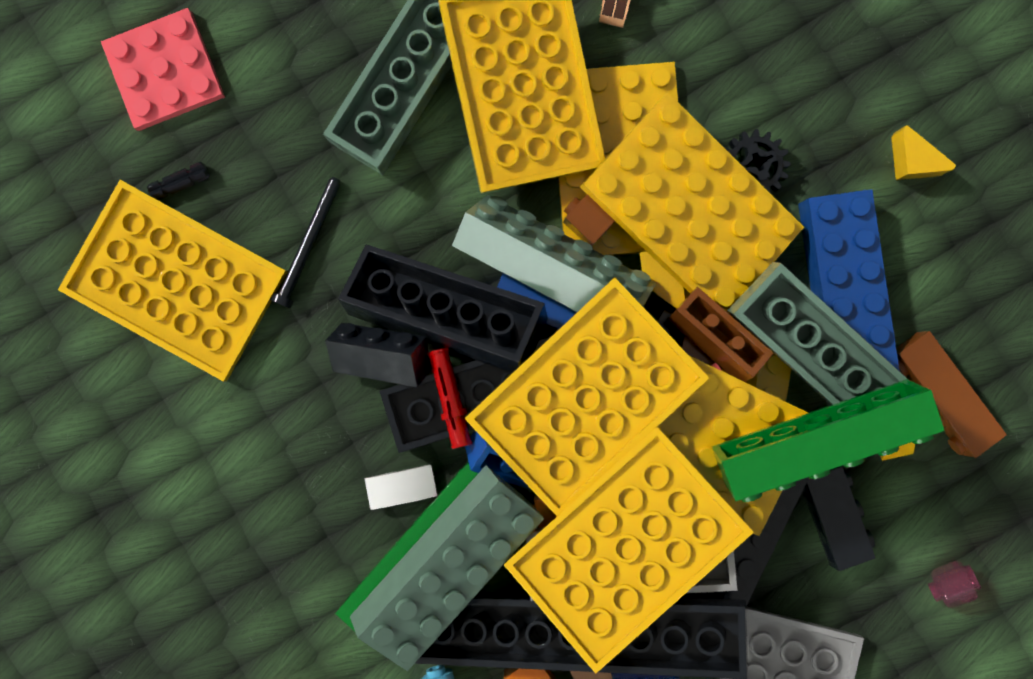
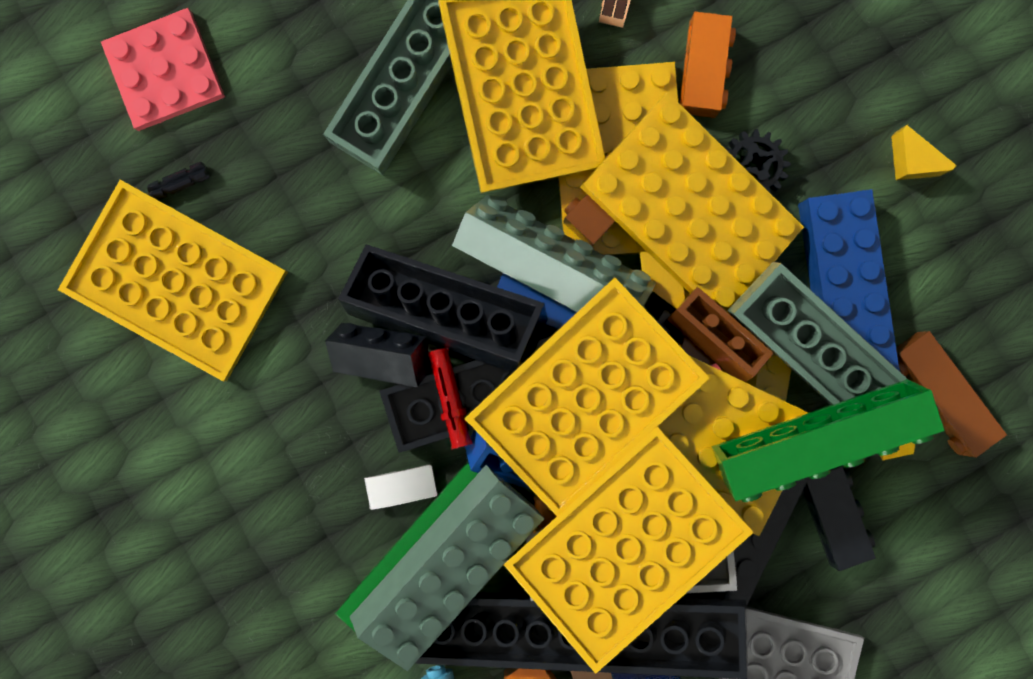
black bar [270,177,341,309] -> none
clear pink head [928,561,982,609] -> none
none -> orange brick [679,11,736,118]

